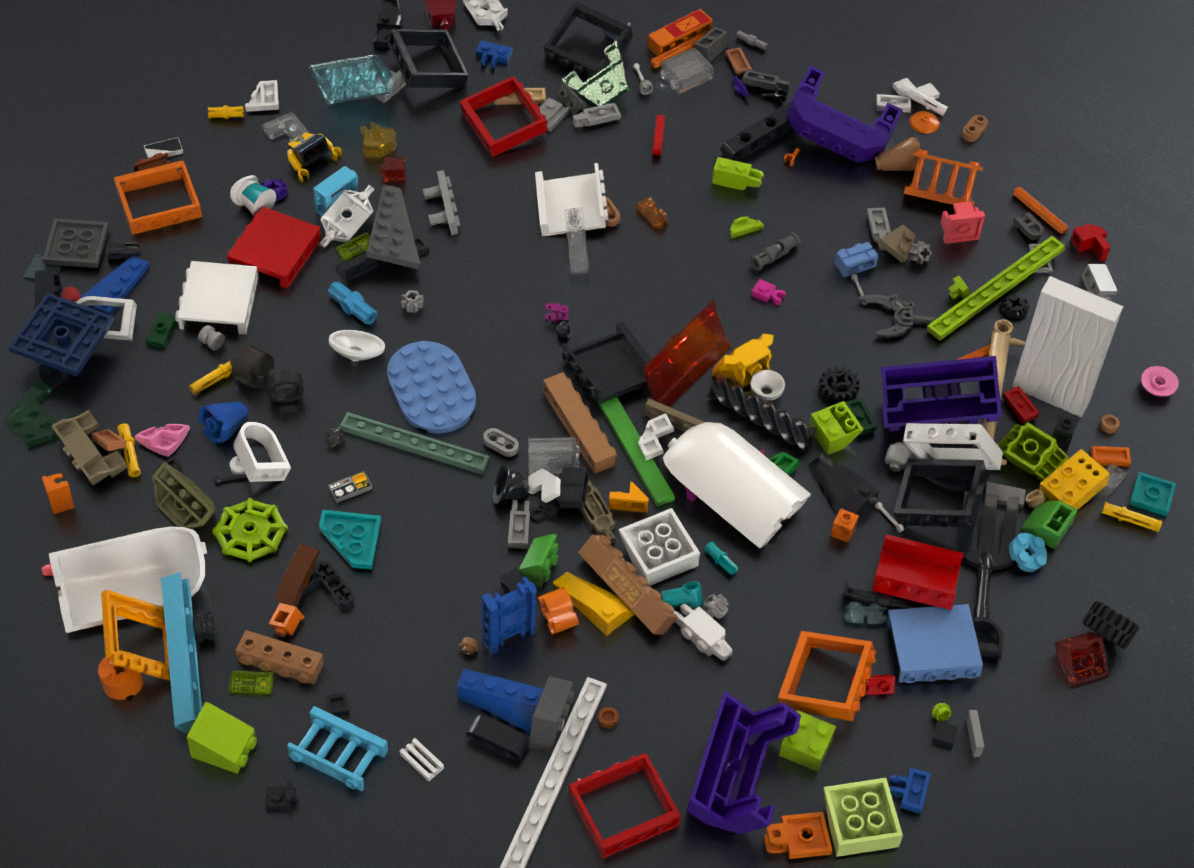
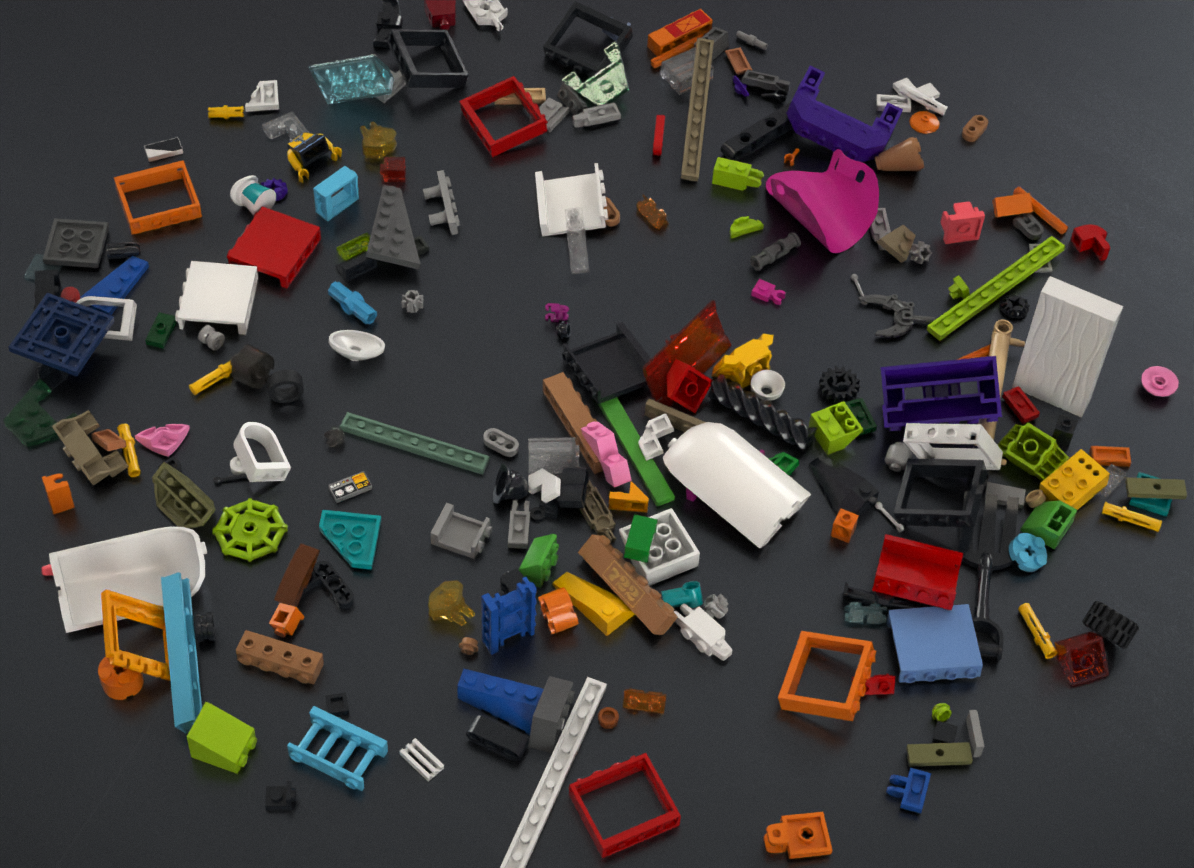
dark orange hinge [134,153,171,172] -> none
blue cone [198,402,248,444] -> none
clear neon green tile [229,671,274,694] -> none
white plate [319,185,375,248] -> none
medium blue plate [387,341,476,434] -> none
blue hinge [476,40,513,68] -> none
light grey hinge [633,63,653,95] -> none
dark purple wedge [686,691,801,834] -> none
teal axle [704,541,738,575] -> none
lime brick [779,710,836,772] -> none
yellowish green slope [823,778,903,857] -> none
medium blue brick [835,242,878,278] -> none
orange fence [904,149,983,207] -> none
hinge [1081,264,1118,301] -> none
medium nougat tile [1099,415,1120,434] -> none
none -> clear yellow hinge [428,580,475,626]
none -> light grey panel [430,503,492,559]
none -> bright pink arch [581,422,632,488]
none -> clear orange hinge [623,688,666,713]
none -> green panel [624,514,658,563]
none -> red slope [666,359,713,413]
none -> dark tan plate [680,37,714,182]
none -> dark pink piece [766,149,879,253]
none -> olive tile [906,742,973,767]
none -> orange hinge [992,193,1033,217]
none -> yellow pin [1018,603,1058,659]
none -> olive tile [1125,477,1187,499]

